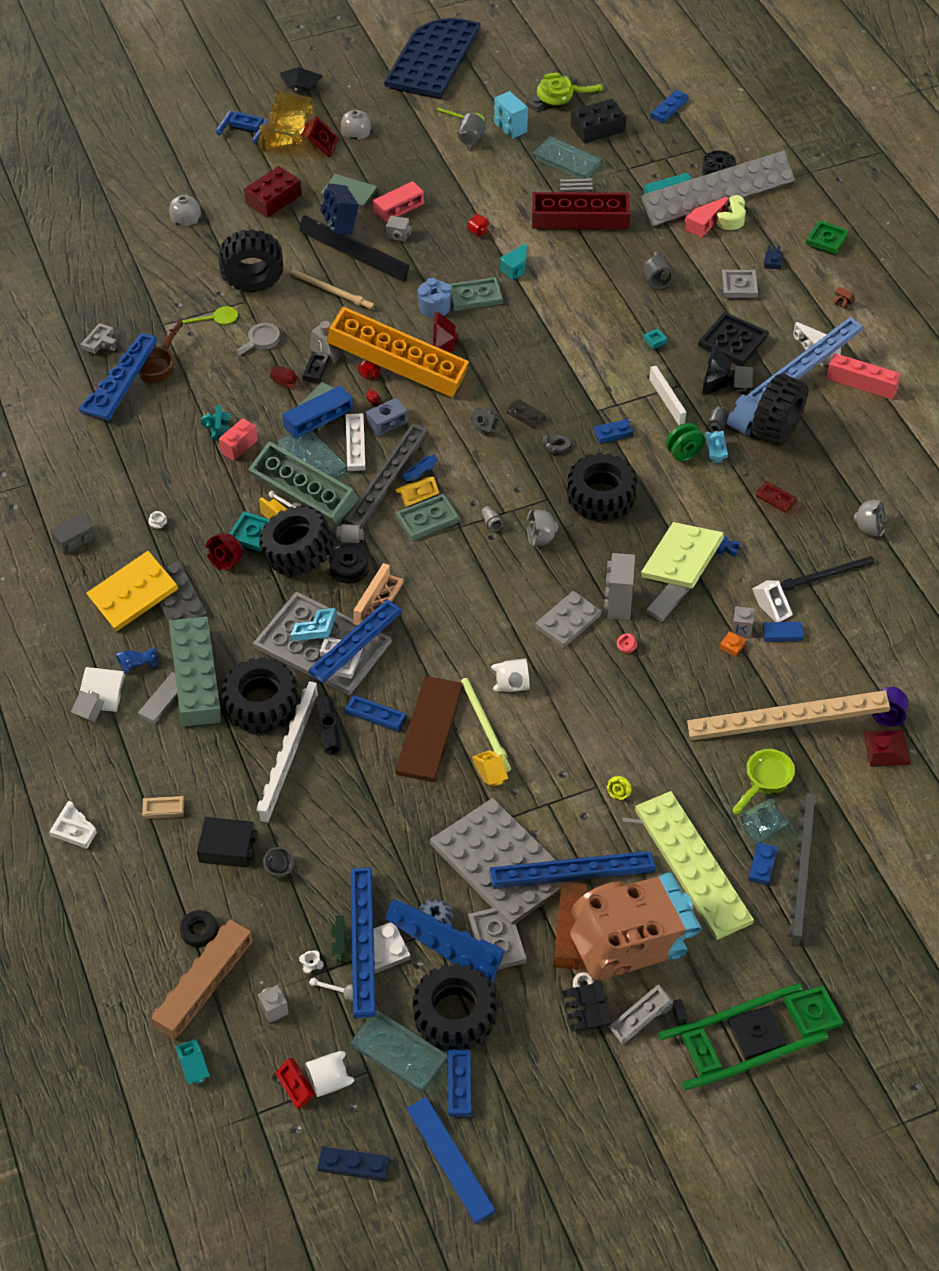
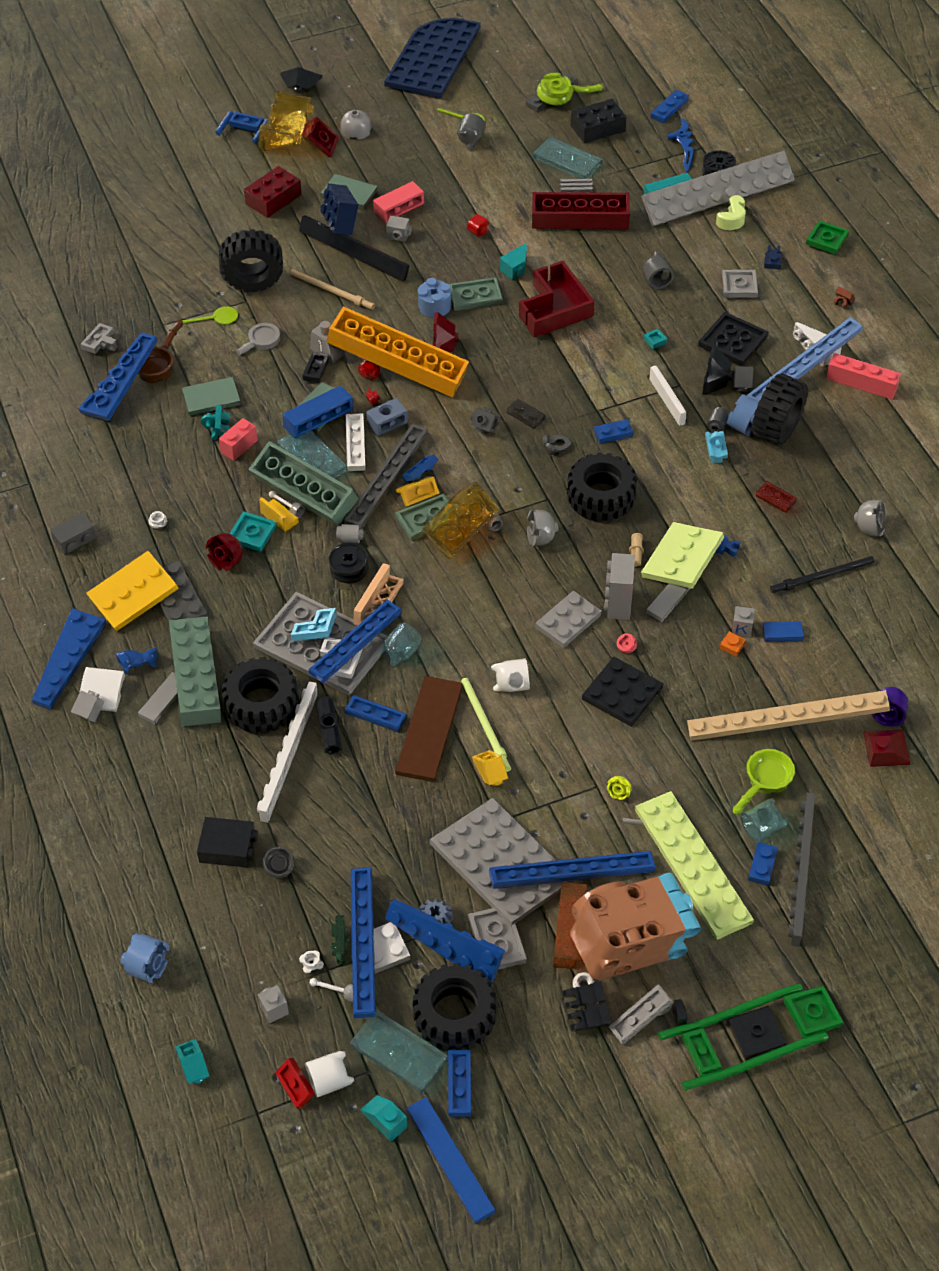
white wing [50,801,97,849] -> none
tan tile [142,796,185,819] -> none
medium nougat brick [151,919,253,1040] -> none
light grey cylinder [169,195,202,226] -> none
black tyre [179,910,218,948] -> none
black tyre [259,505,334,576] -> none
clear red brick [270,366,297,387] -> none
dark blue plate [317,1146,390,1182] -> none
medium azure brick [494,91,528,139] -> none
green wheel [665,423,706,461] -> none
coral slope [685,197,728,237] -> none
white slope [752,580,793,622] -> none
none -> blue wing [32,608,106,710]
none -> medium blue brick [120,933,169,983]
none -> sand green tile [182,377,241,416]
none -> teal slope [360,1095,407,1142]
none -> clear light blue piece [385,623,423,666]
none -> clear yellow windscreen [422,482,500,560]
none -> dark red piece [519,260,595,338]
none -> black plate [582,657,663,727]
none -> tan axle [629,533,644,567]
none -> blue piece [667,119,694,172]

